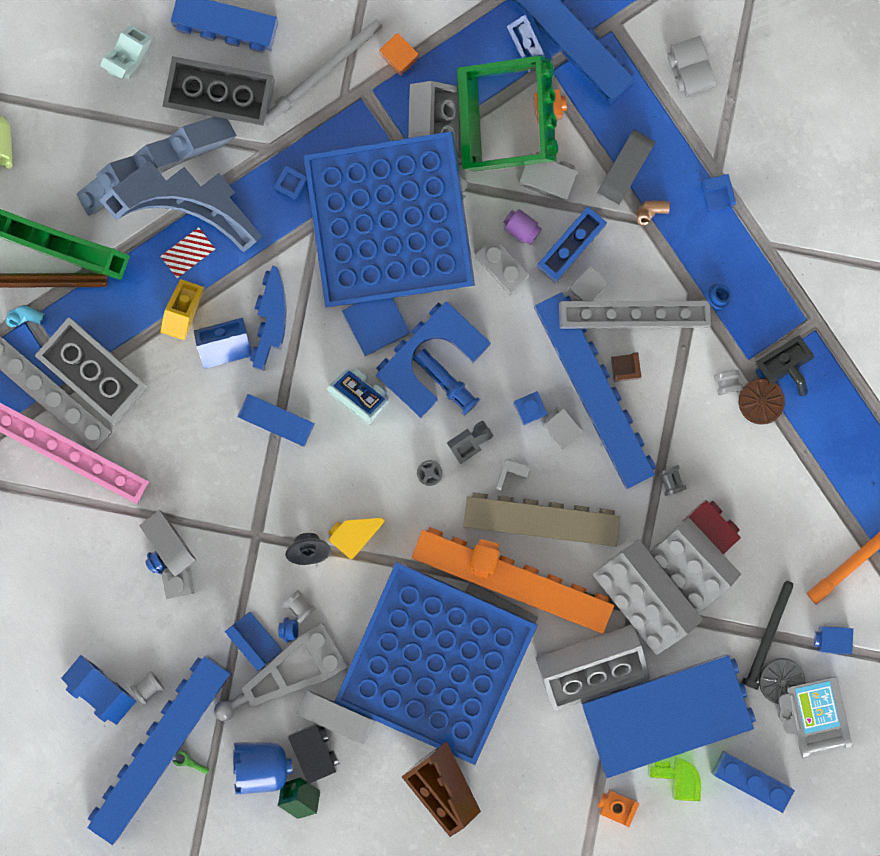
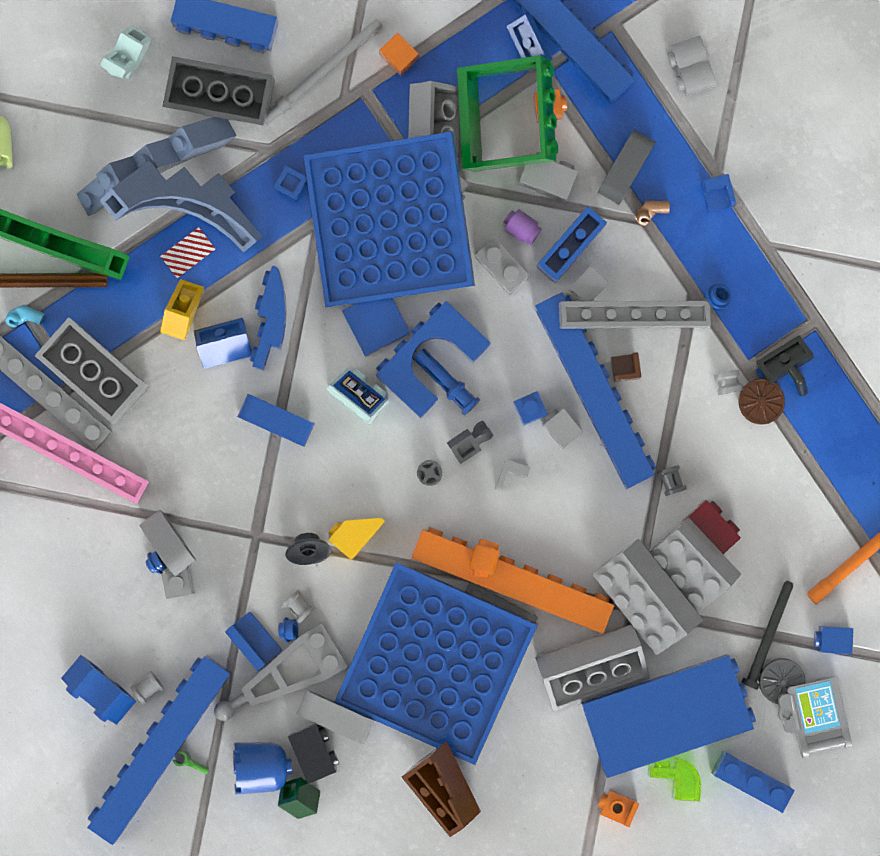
dark tan brick [463,492,620,547] -> none

